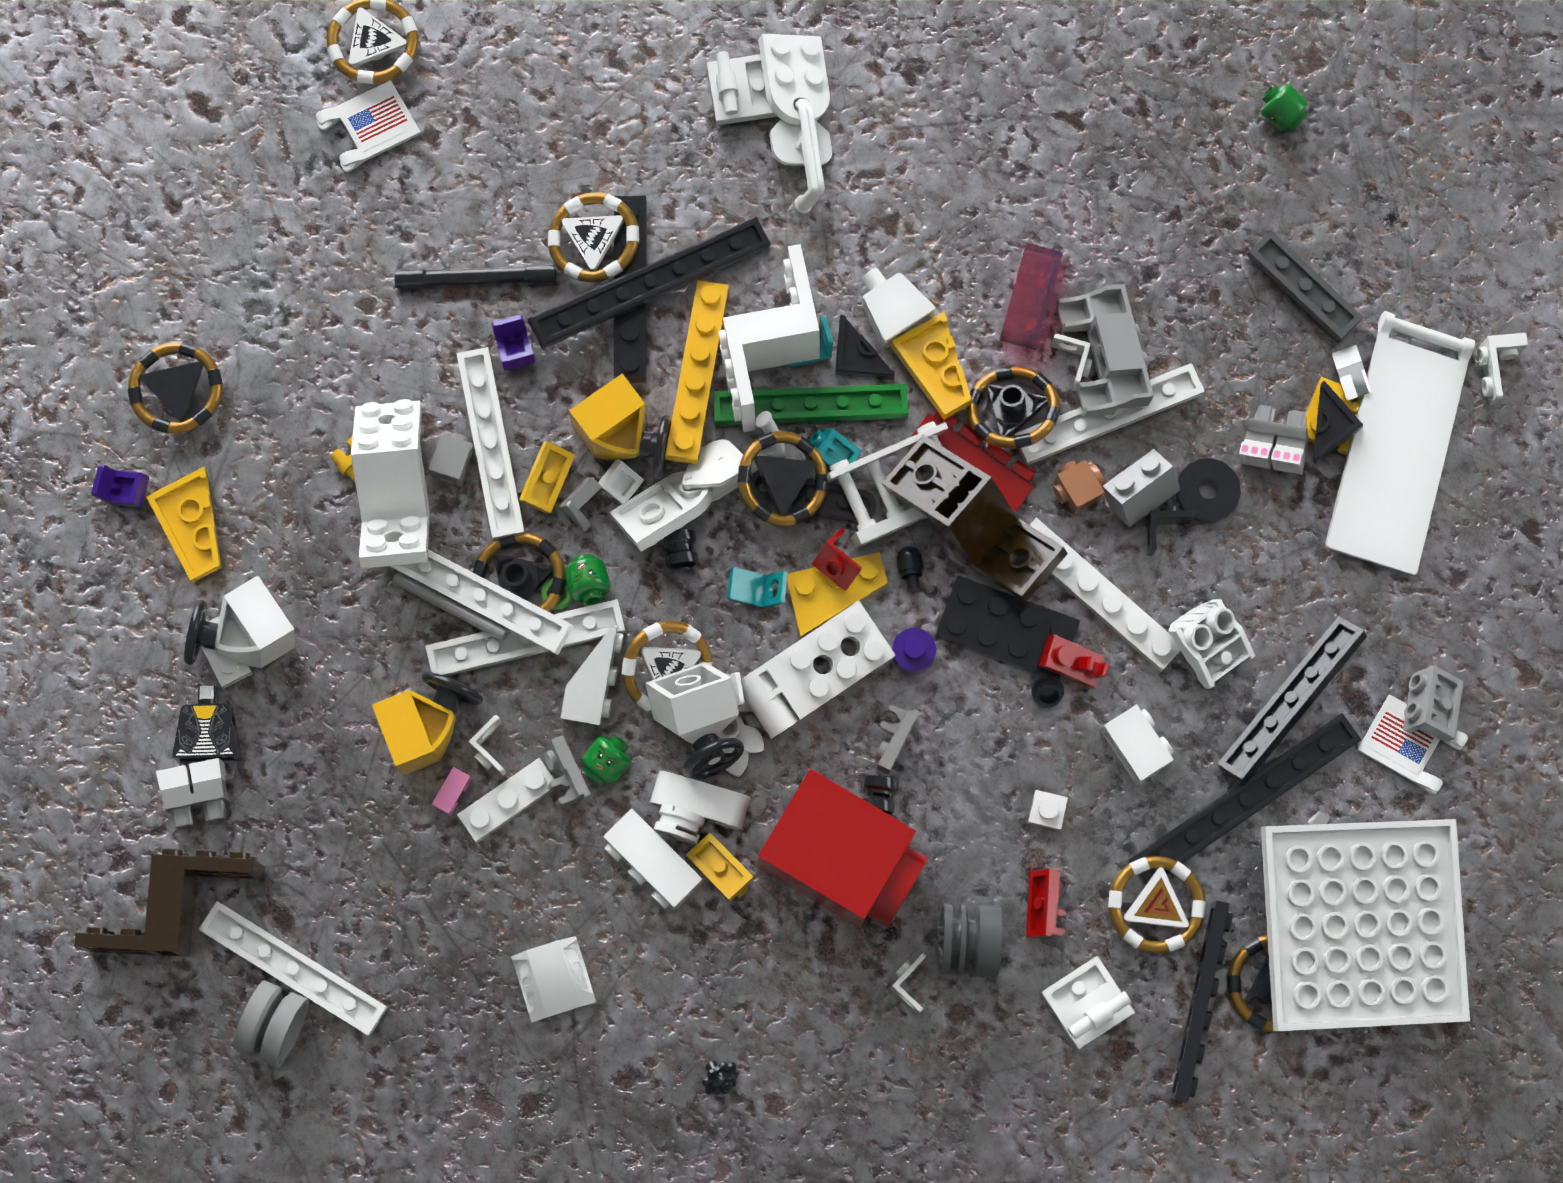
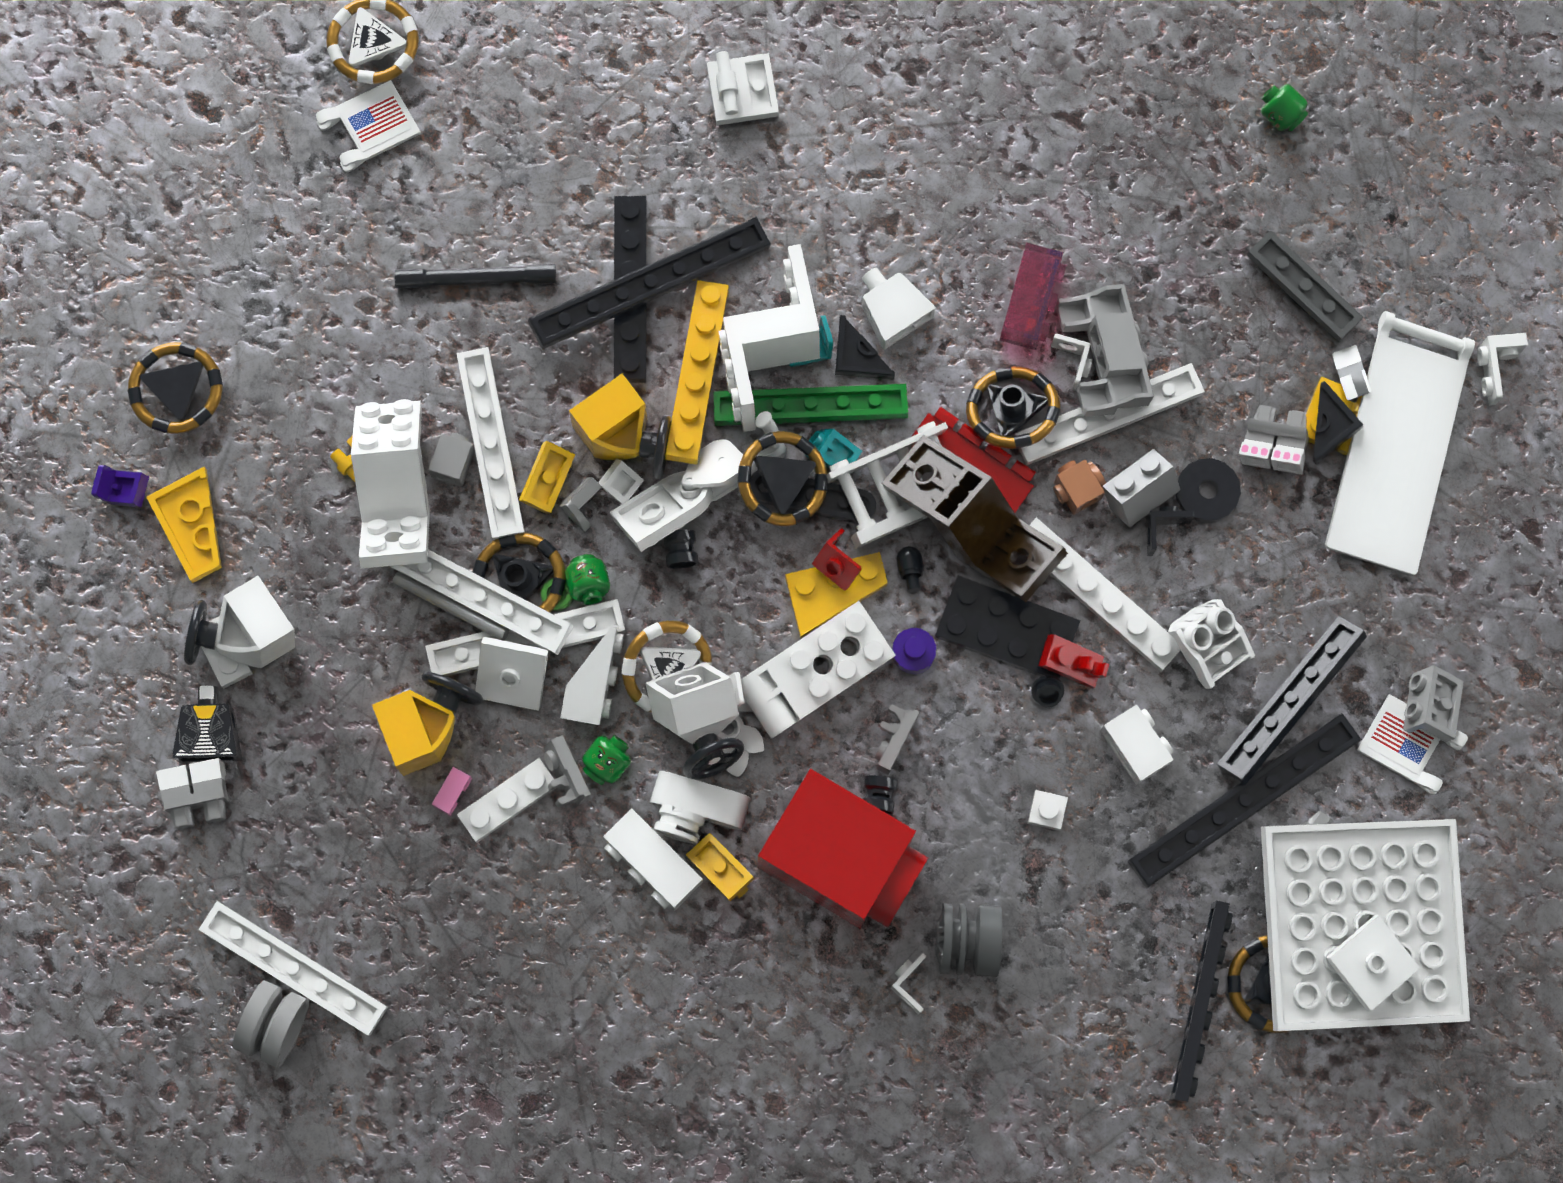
dark brown bracket [75,849,265,957] -> none
white bracket [469,715,506,776] -> none
dark purple bracket [492,315,535,371] -> none
white slope [511,936,596,1023] -> none
piece [548,192,639,282] -> none
black plant [702,1061,739,1095] -> none
teal bracket [727,567,788,608] -> none
white plate [758,34,832,214] -> none
yellow wing [891,311,972,420] -> none
red plate [1026,869,1065,938] -> none
white plate [1040,956,1135,1050] -> none
piece [1108,856,1206,954] -> none
none -> white plate [475,637,549,711]
none -> white plate [1326,915,1420,1011]

